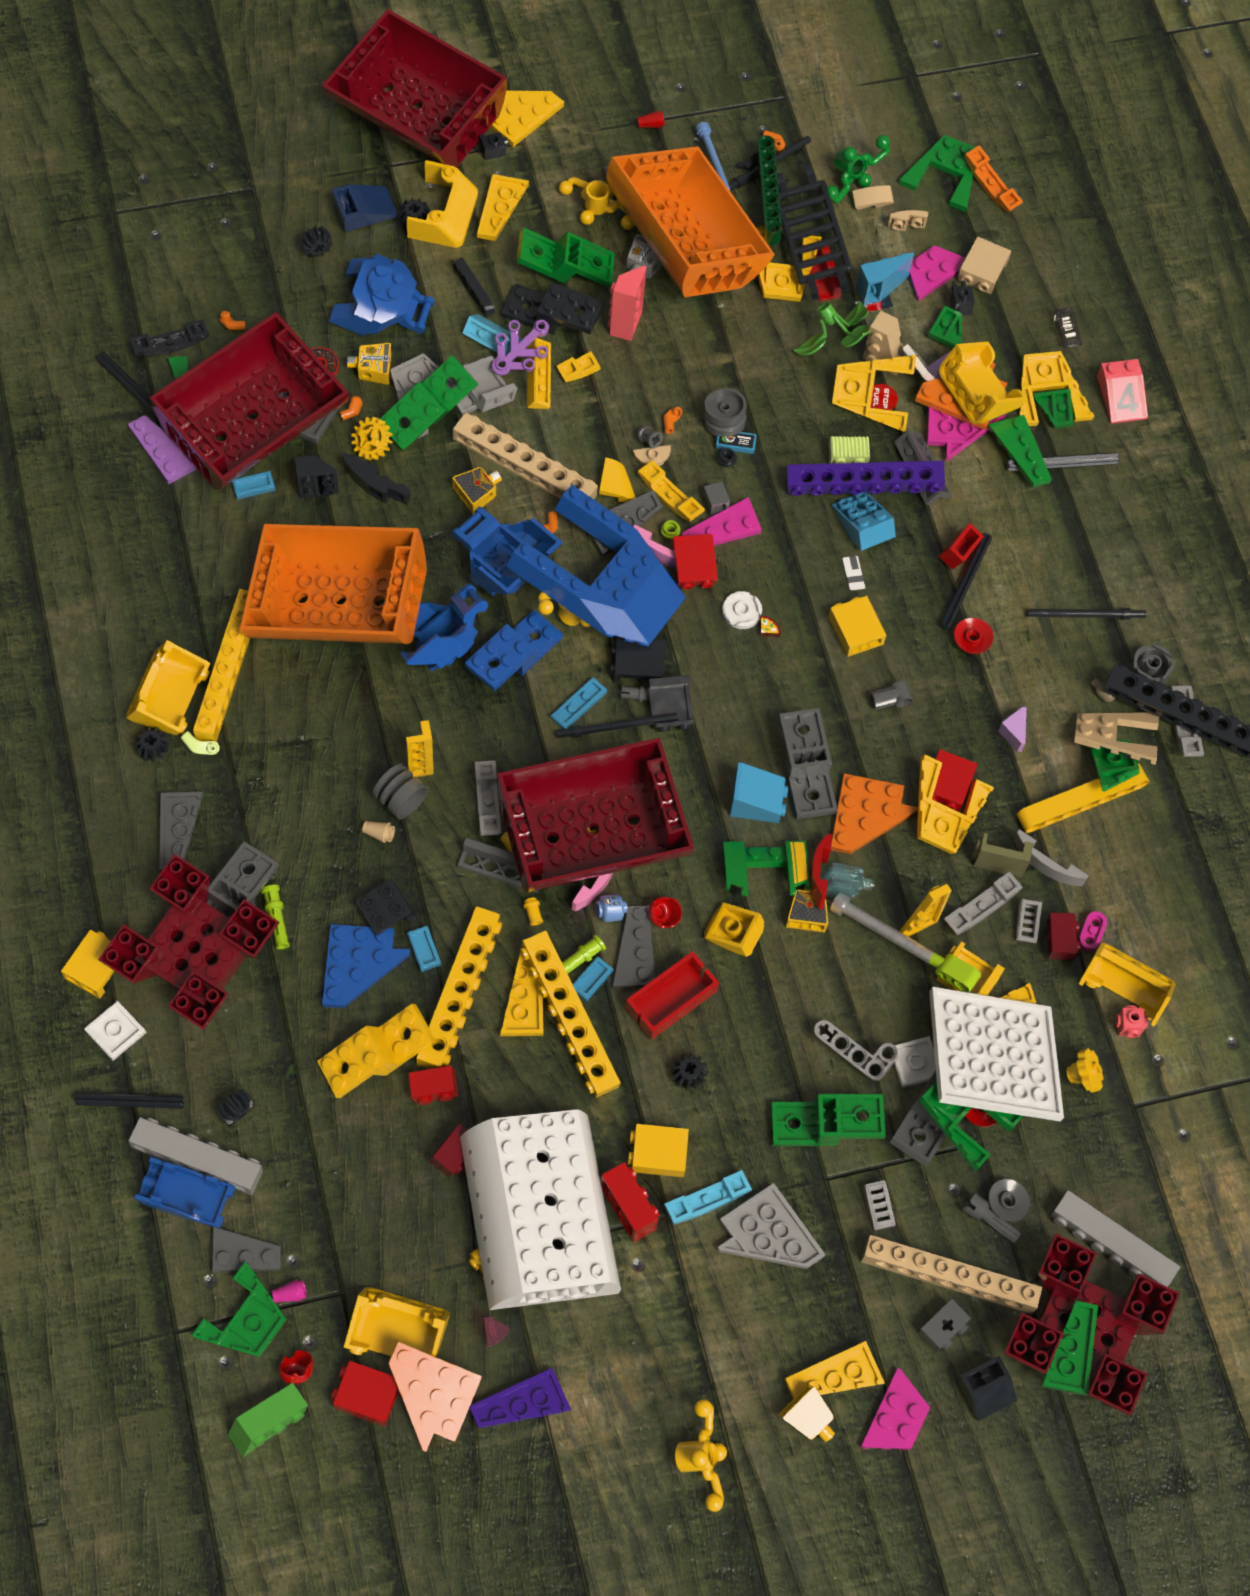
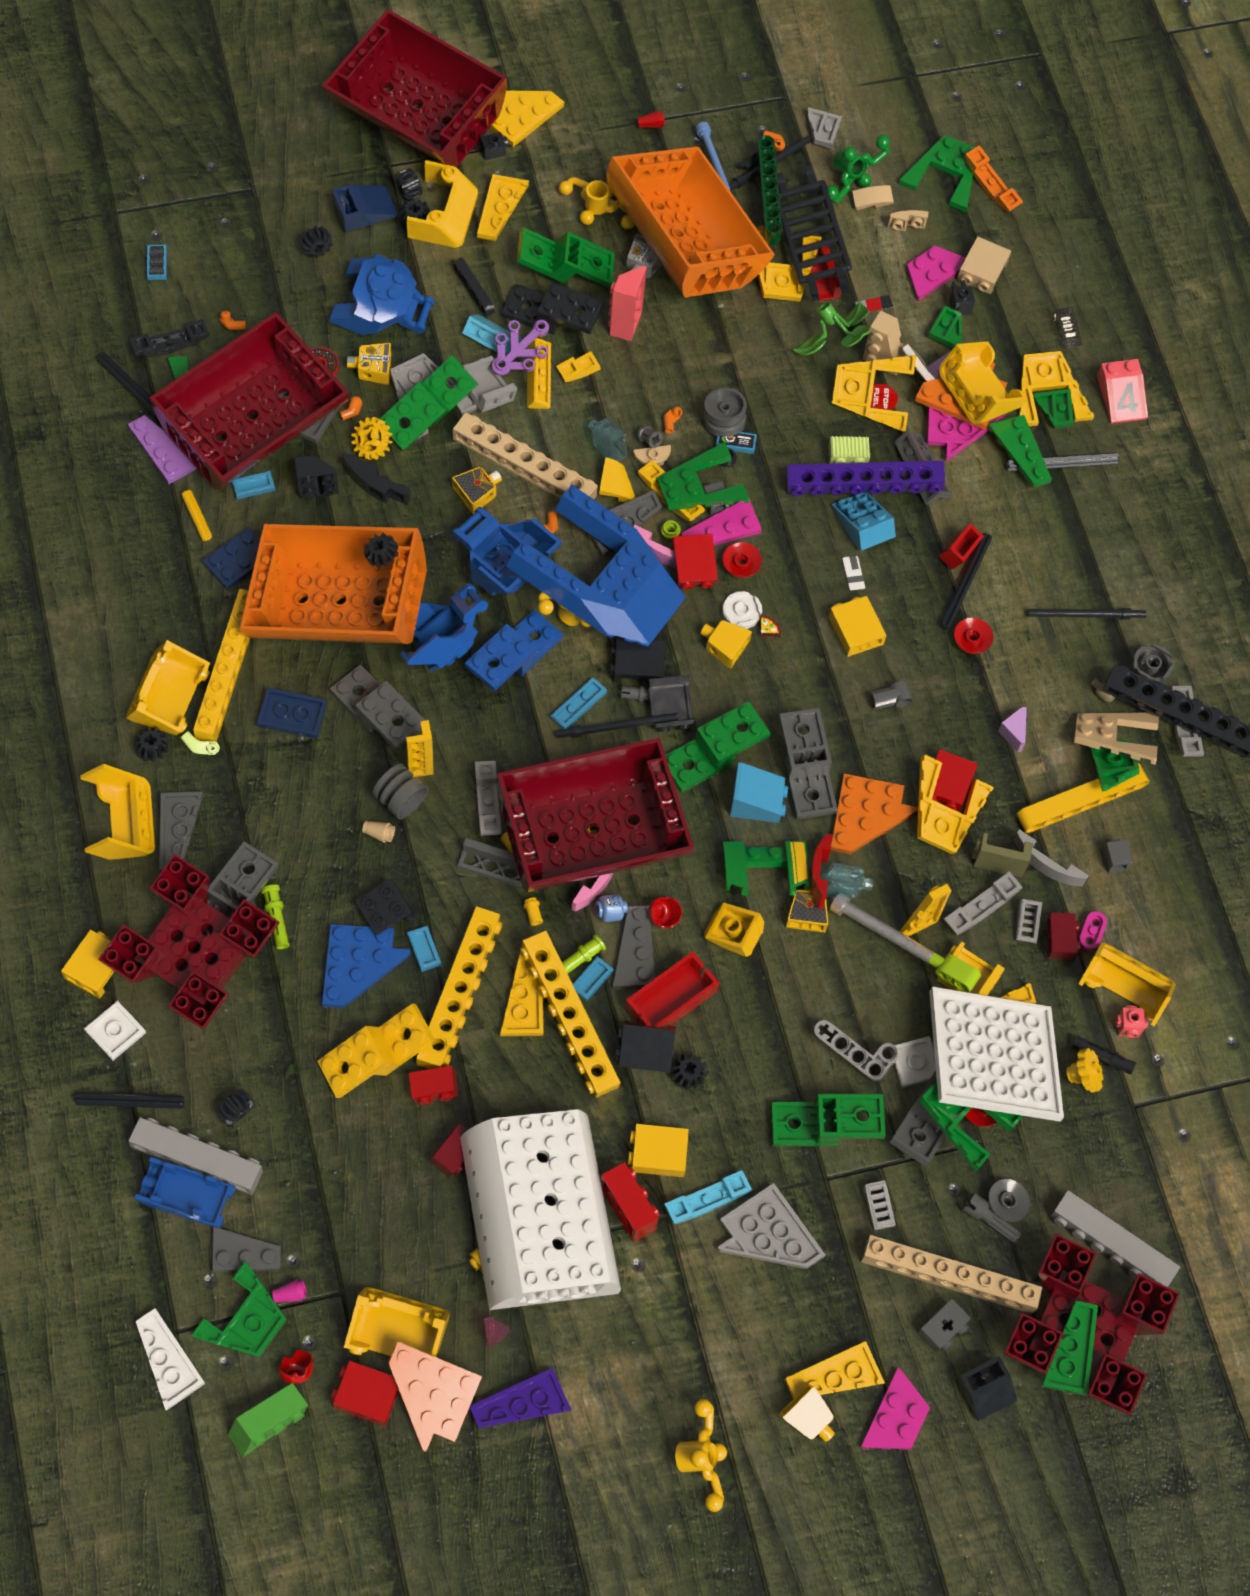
dark azure slope [856,252,914,305] -> none
none -> yellow windscreen [80,764,155,860]
none -> white wing [136,1309,205,1411]
none -> tile [147,245,167,280]
none -> yellow axle [182,490,212,542]
none -> dark blue plate [202,527,260,591]
none -> dark blue plate [257,687,328,739]
none -> dark grey bracket [330,664,426,750]
none -> black gear [364,533,398,568]
none -> black gear [395,168,423,201]
none -> clear light blue torso [588,418,627,462]
none -> black panel [615,1020,676,1073]
none -> green wing [657,442,749,510]
none -> green bracket [666,701,771,793]
none -> yellow torso [701,620,752,669]
none -> red dish [723,542,762,578]
none -> light grey wing [807,107,842,149]
none -> black pin [1072,1035,1136,1075]
none -> dark grey brick [1102,839,1133,873]

